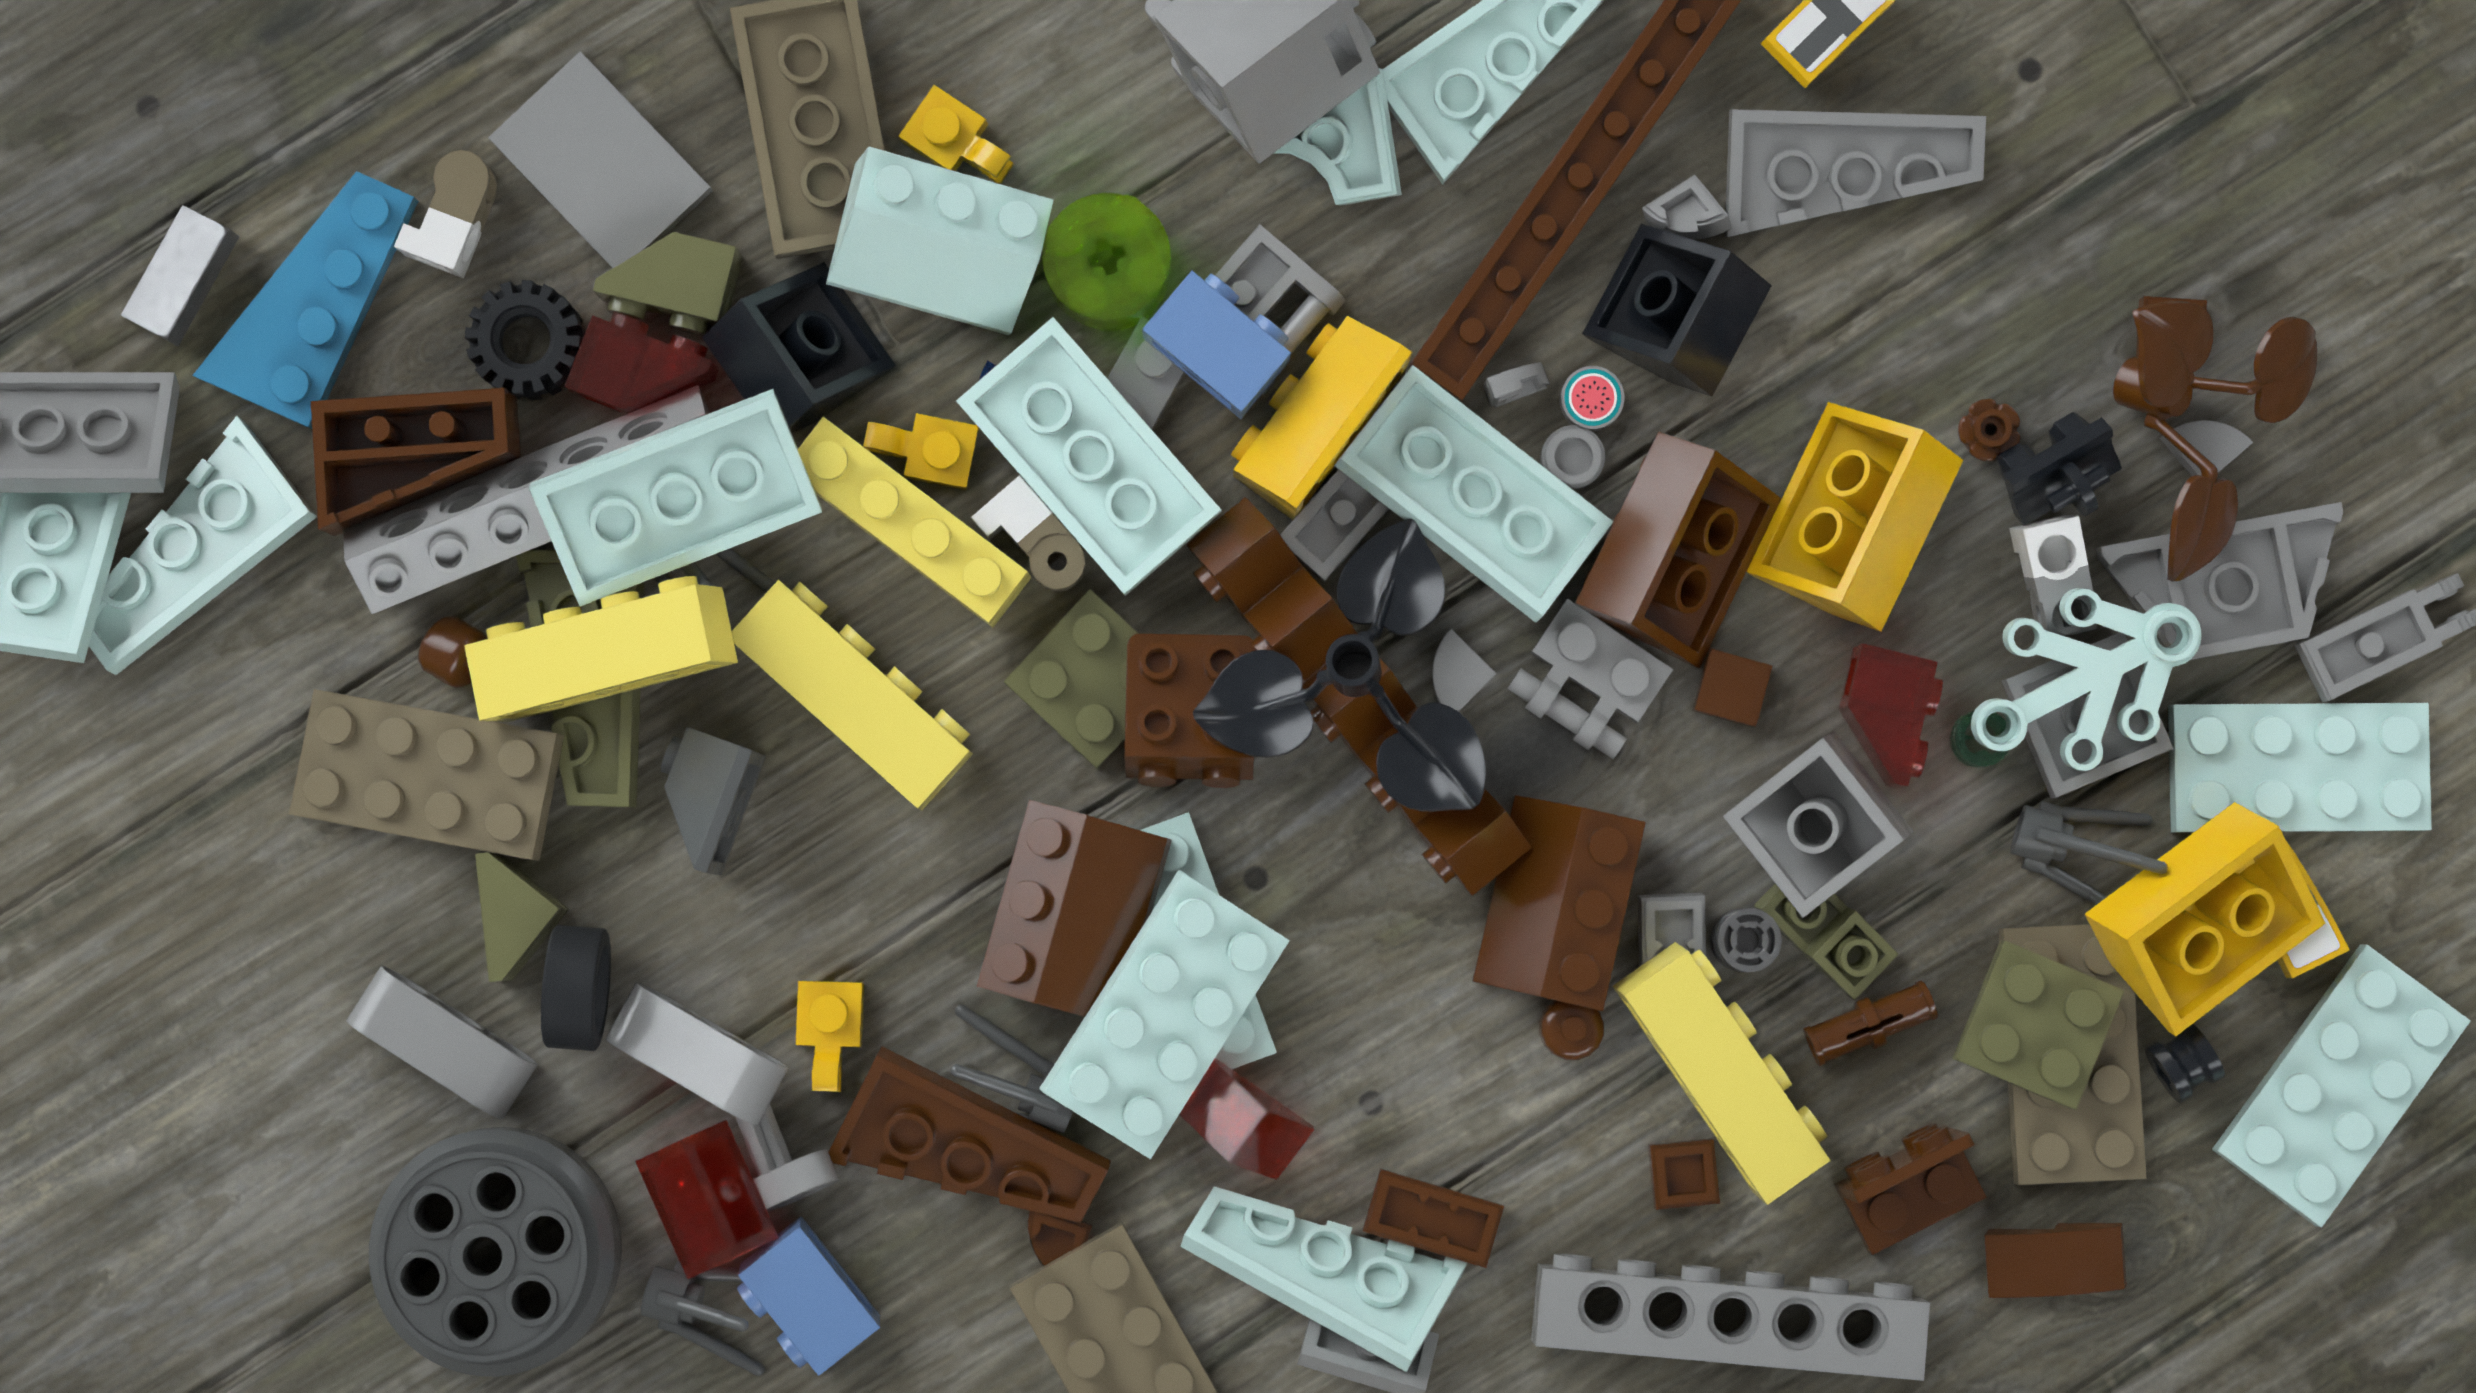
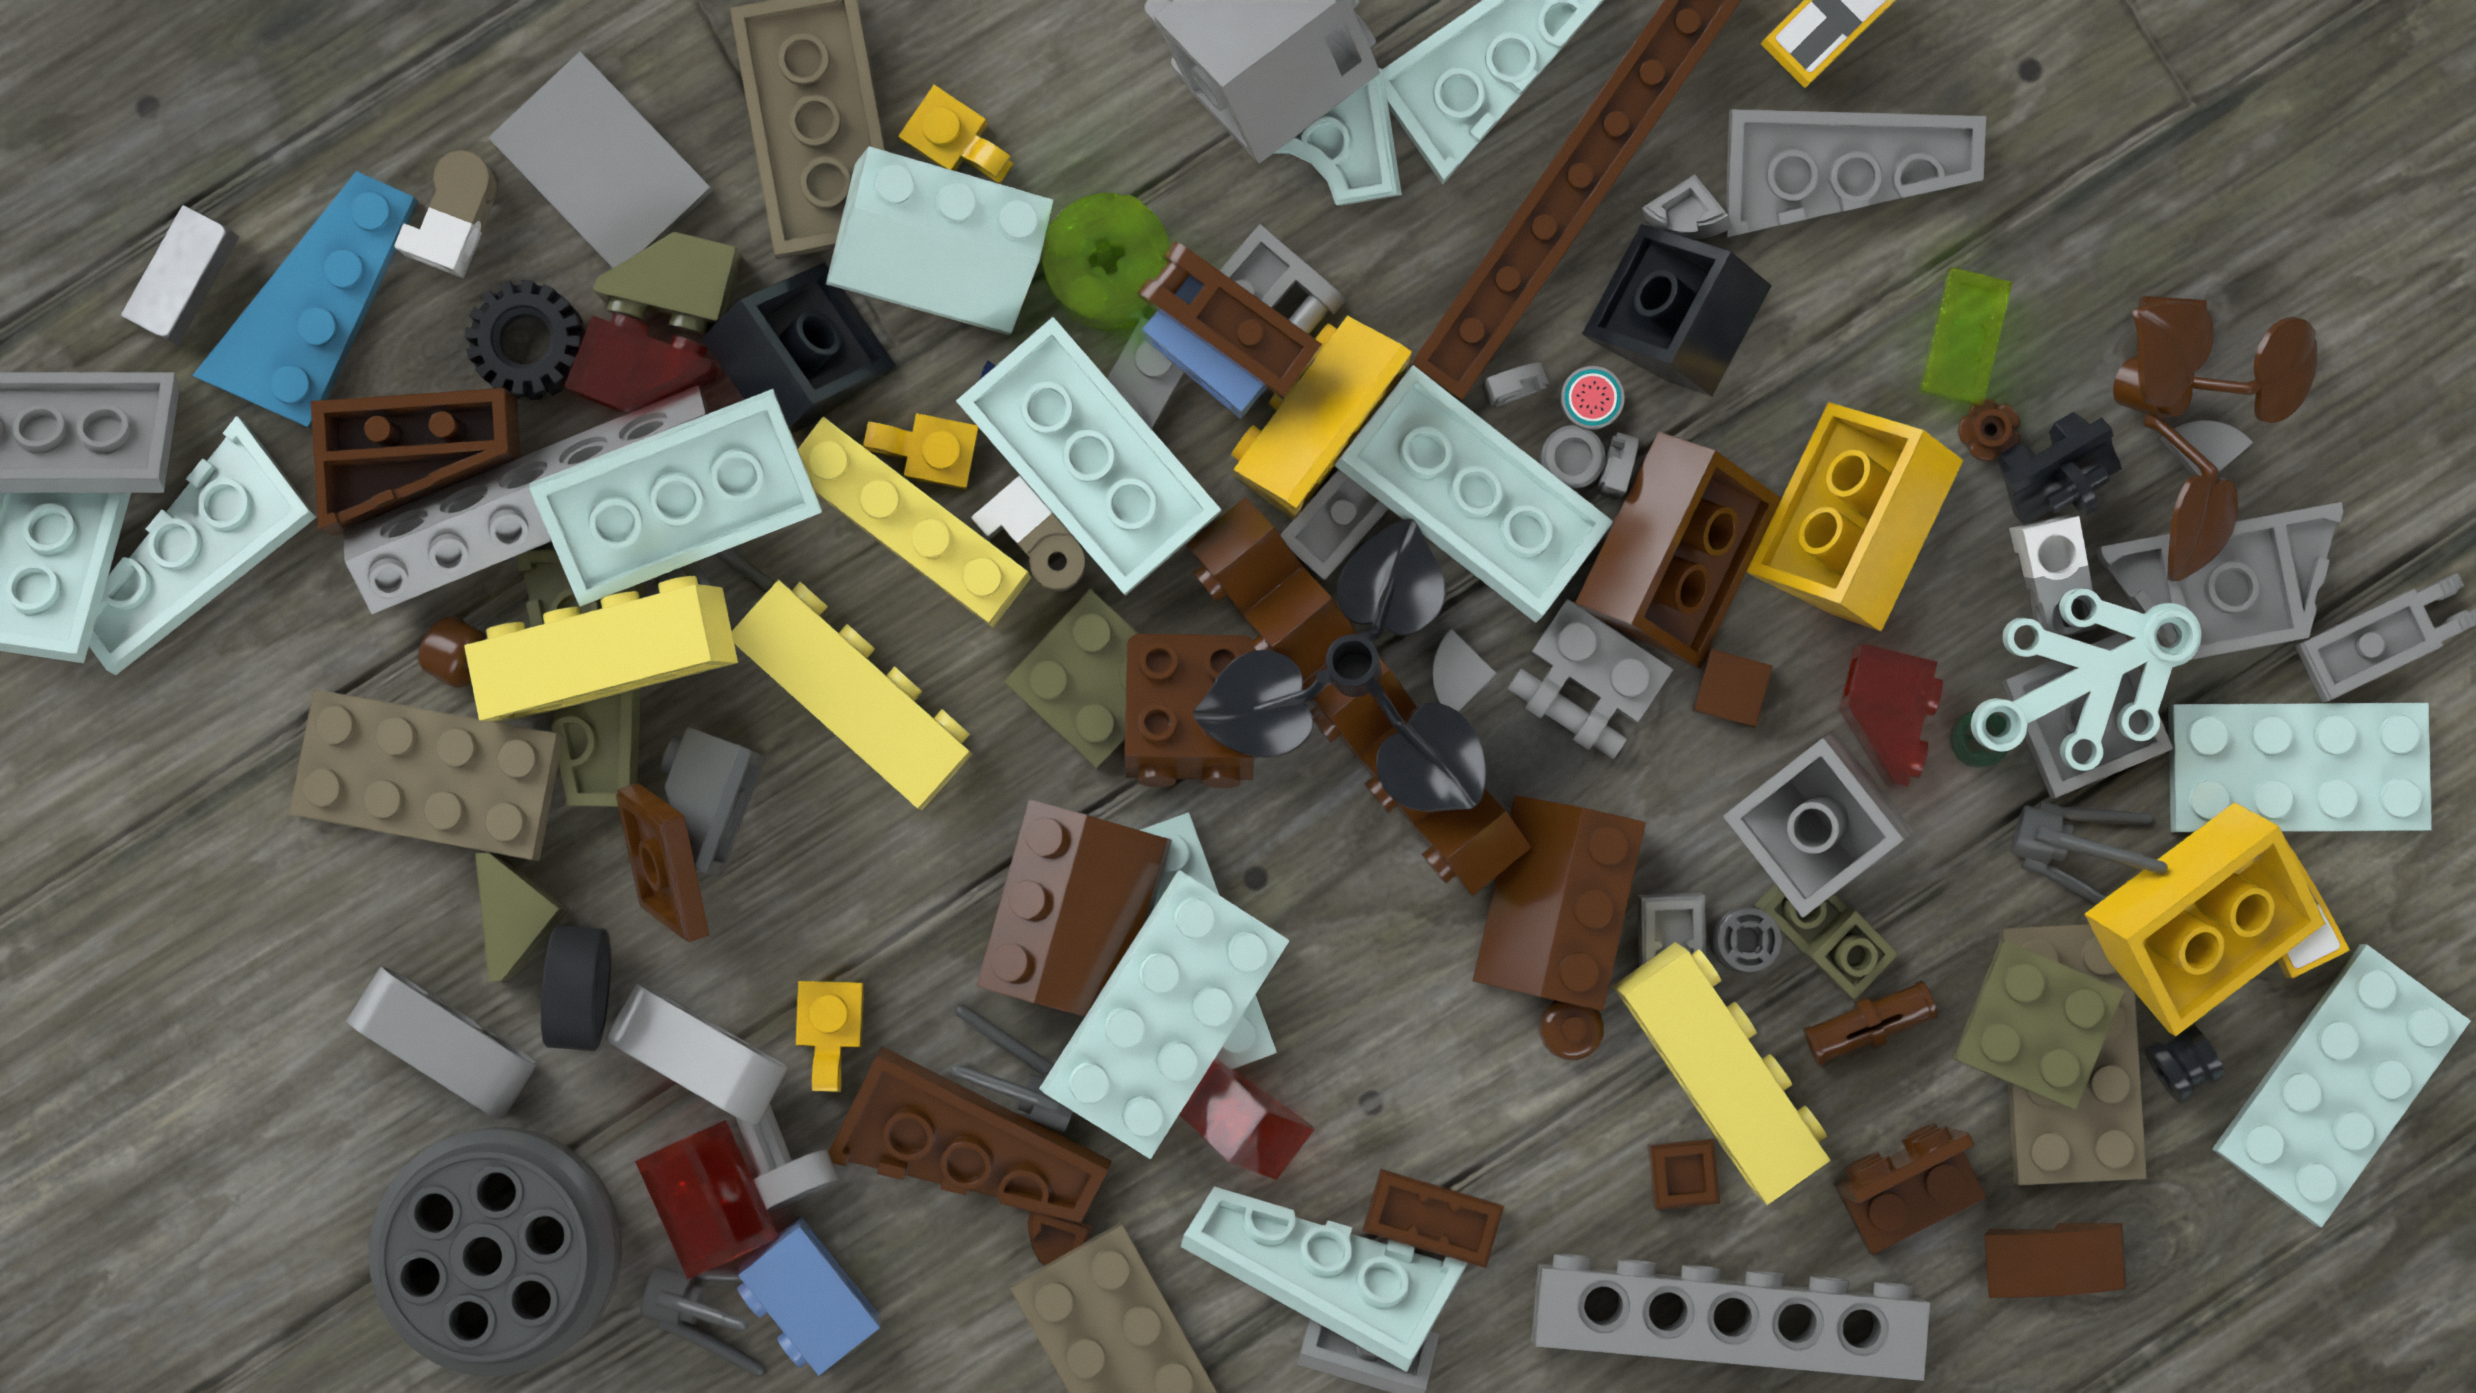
none -> reddish brown tile [616,783,709,942]
none -> reddish brown plate [1136,241,1322,400]
none -> light grey tile [1597,432,1639,499]
none -> clear neon green plate [1918,267,2013,406]

